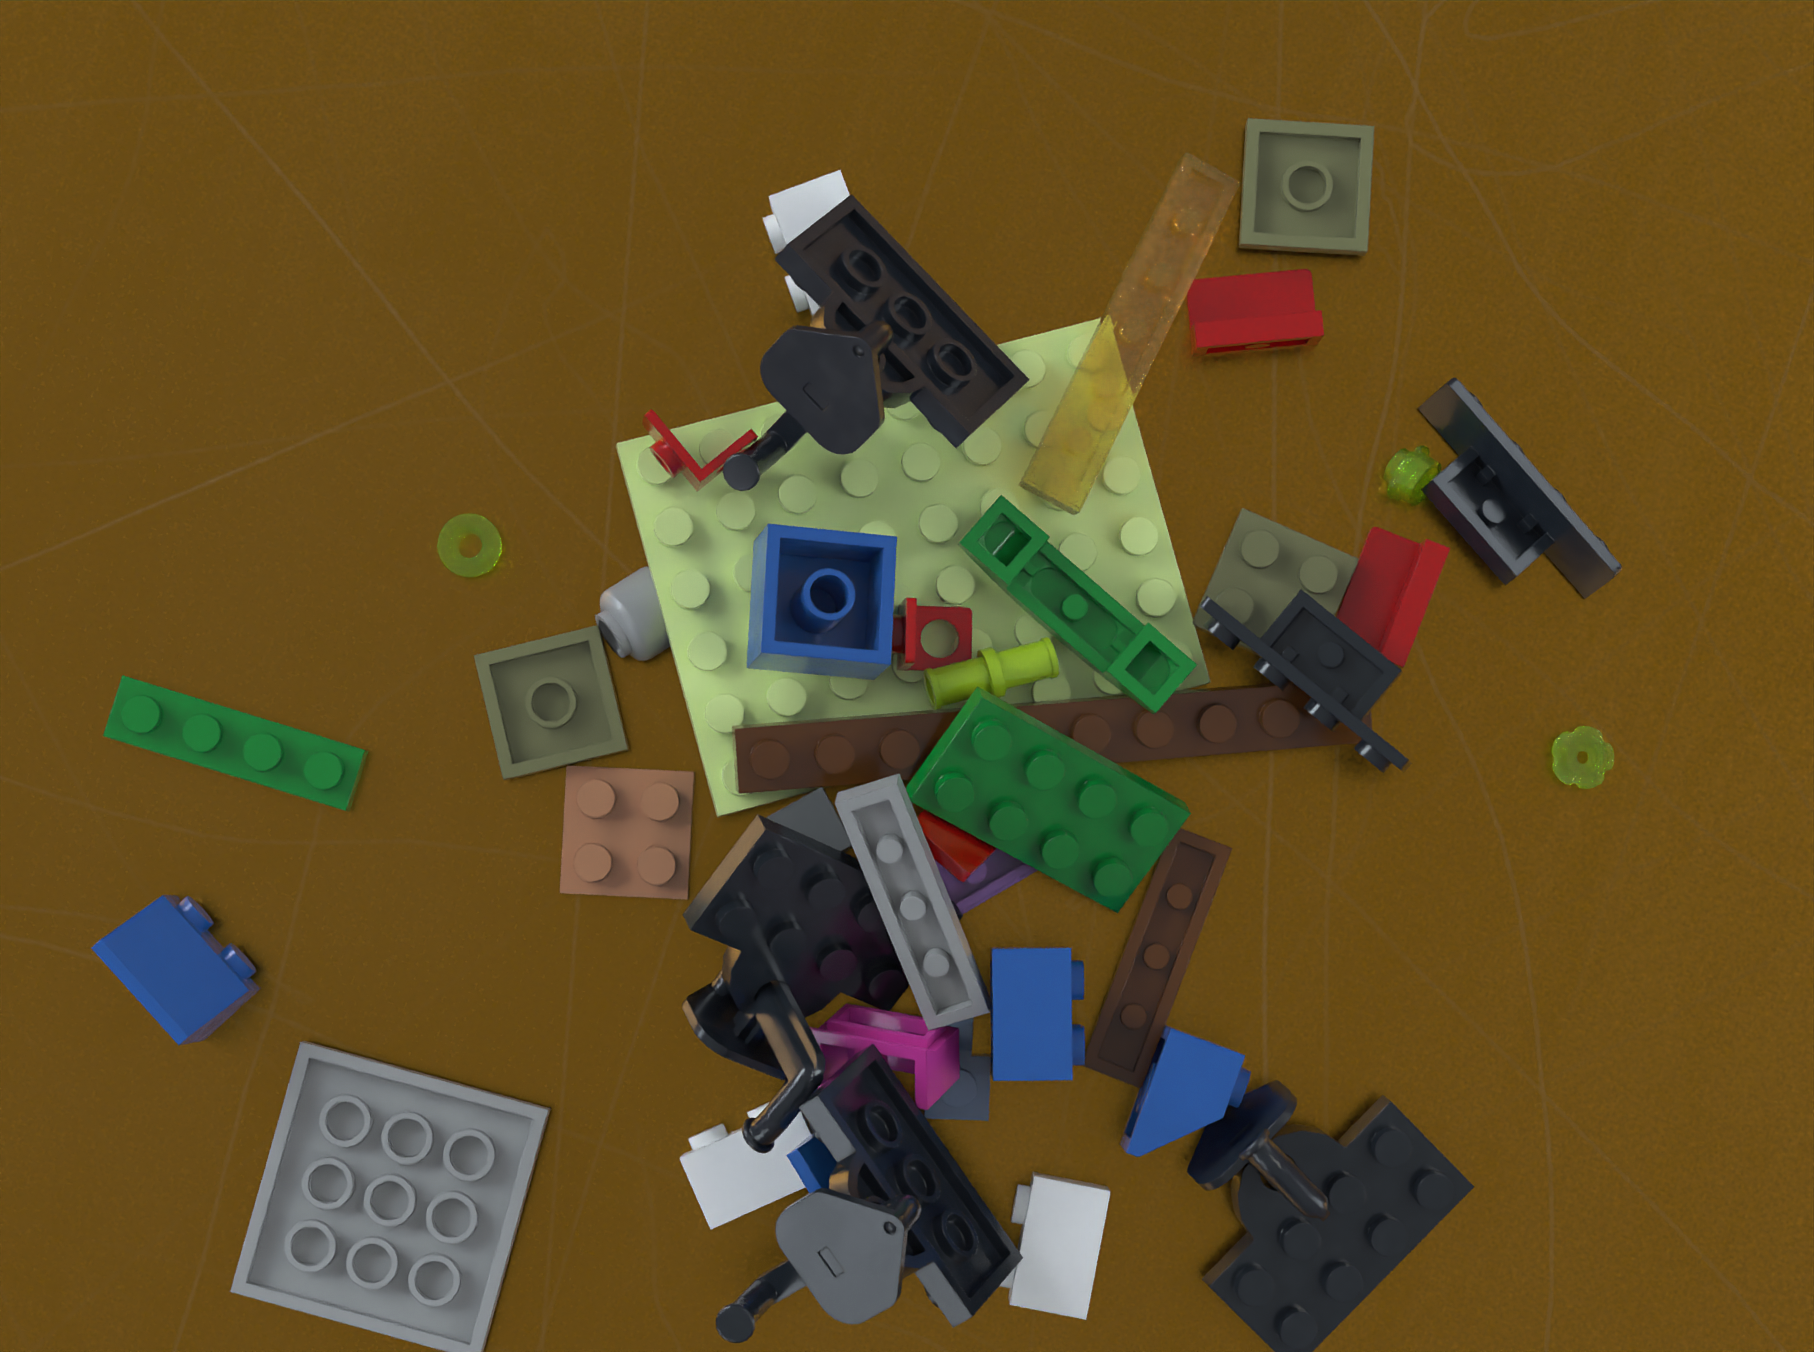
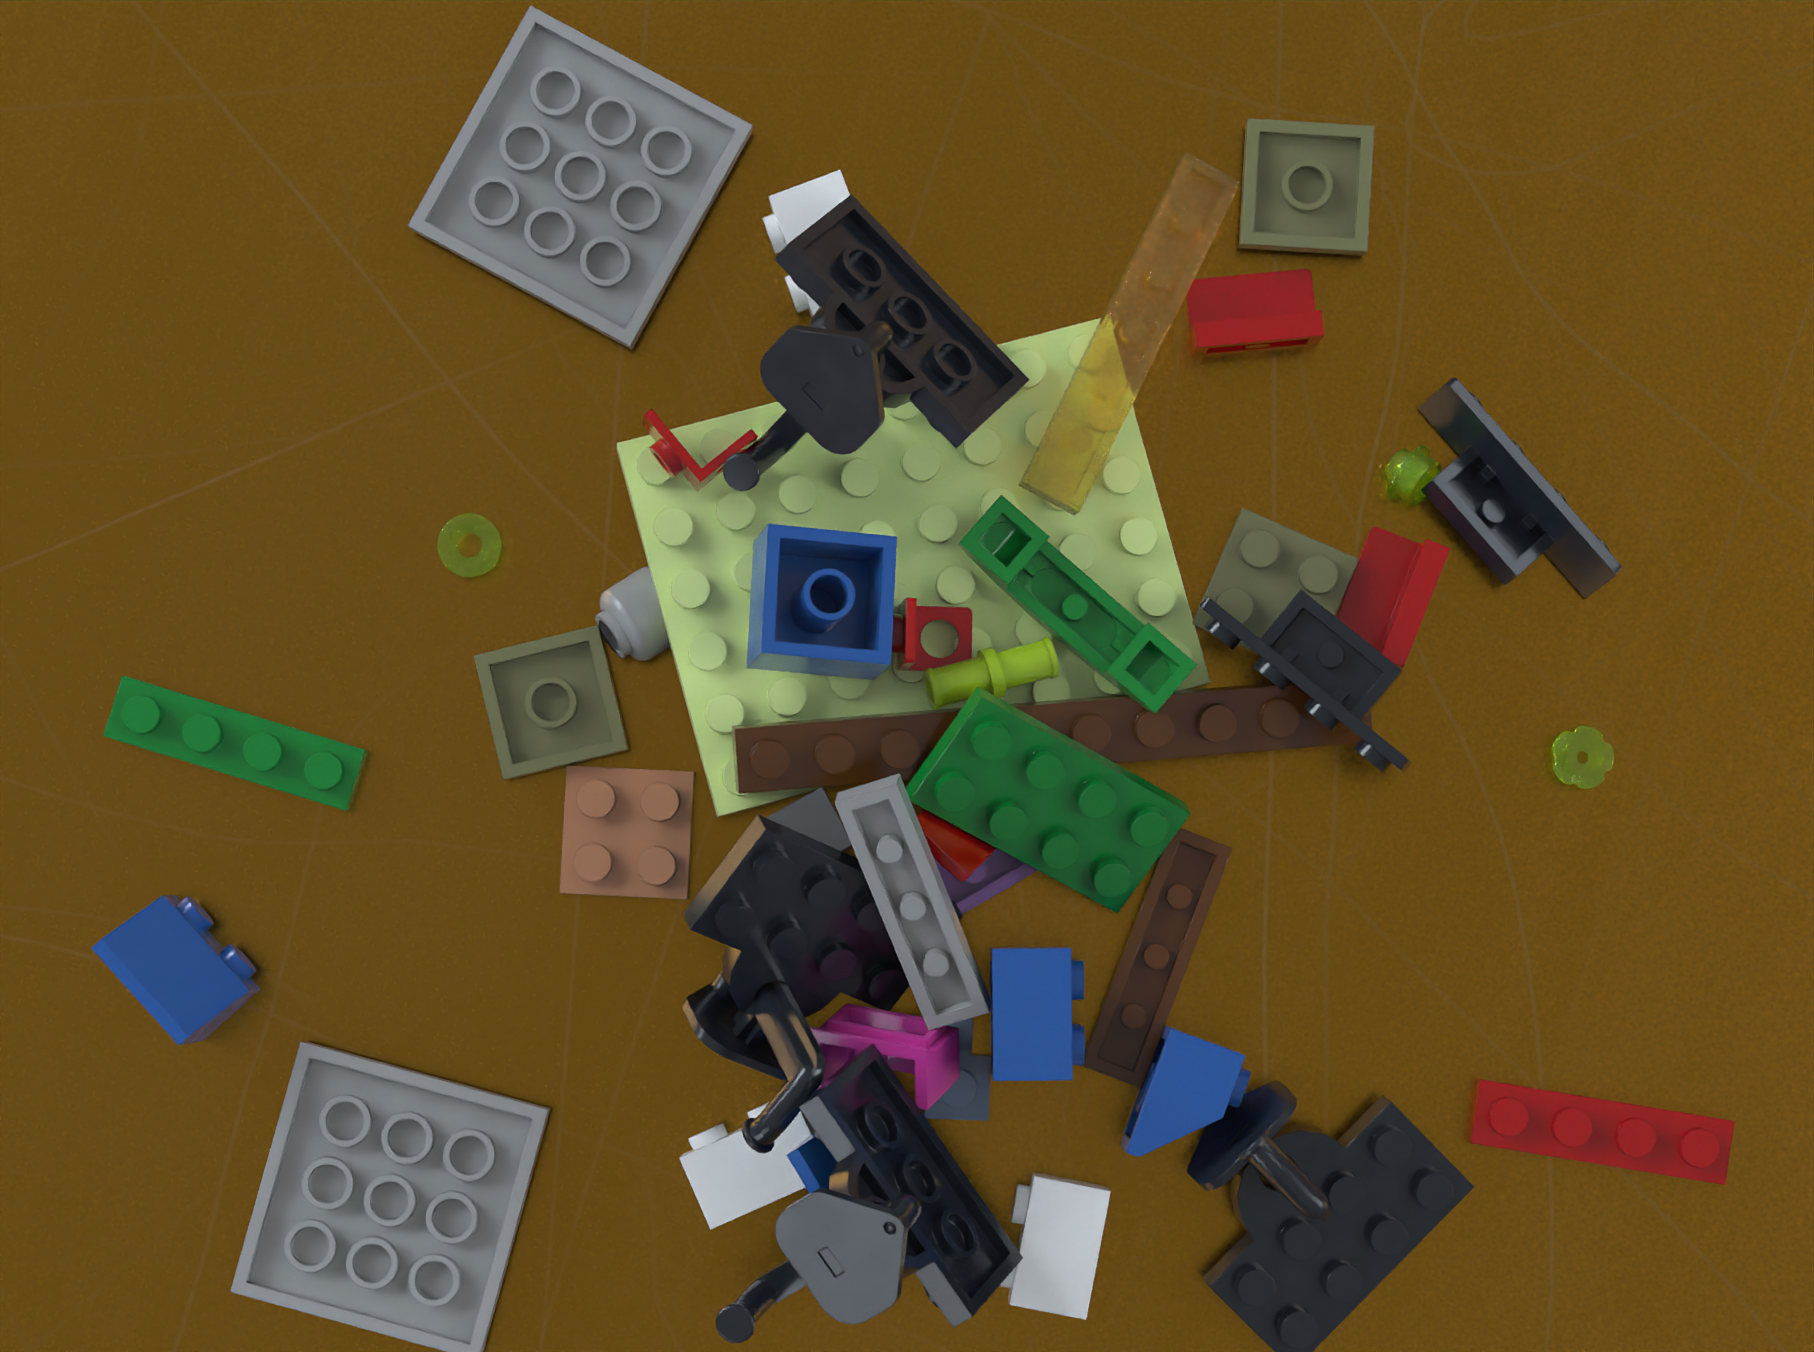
none -> light grey plate [408,5,753,349]
none -> red plate [1467,1078,1735,1185]

